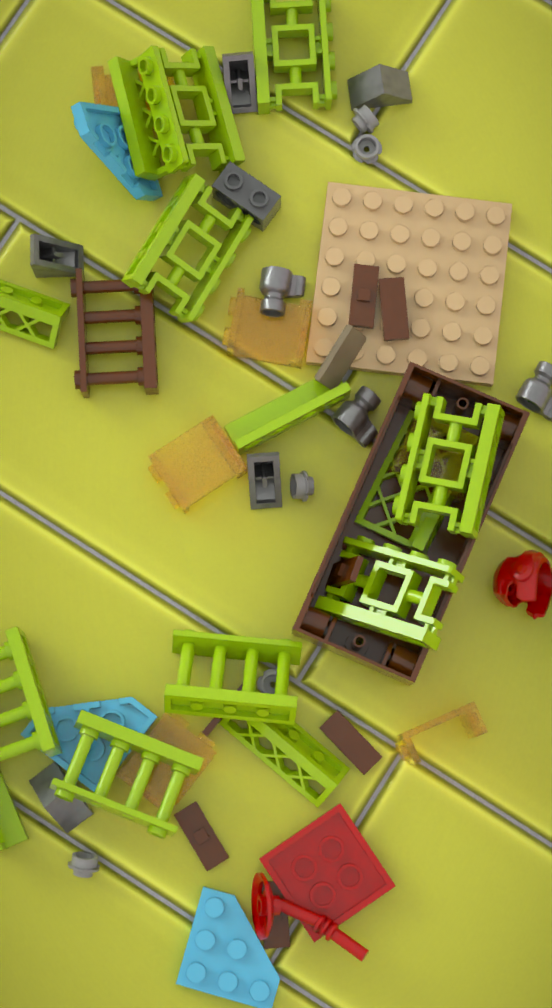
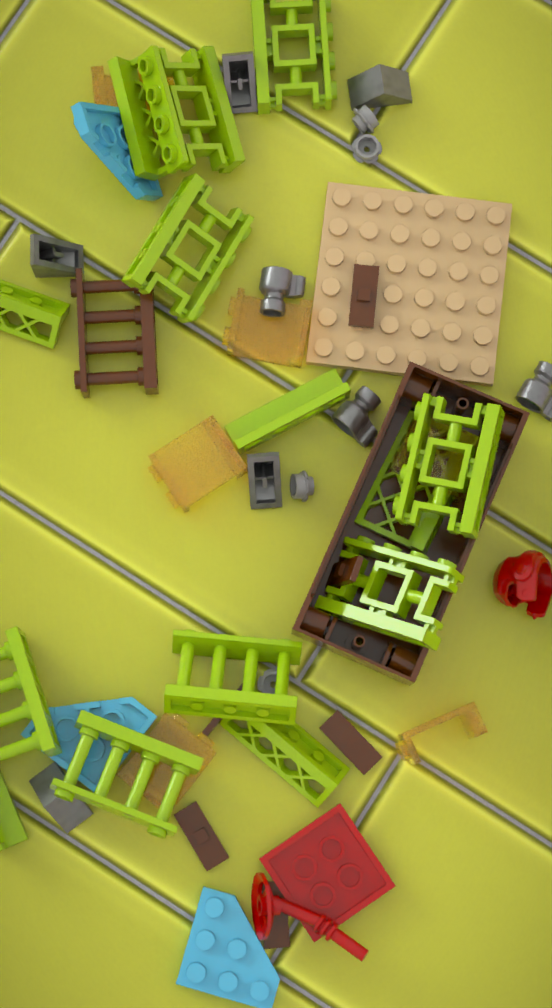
light grey plate [68,851,100,878] -> none
dark grey brick [212,161,281,232] -> none
dark tan slope [314,324,366,389] -> none
reddish brown piece [378,277,410,341] -> none

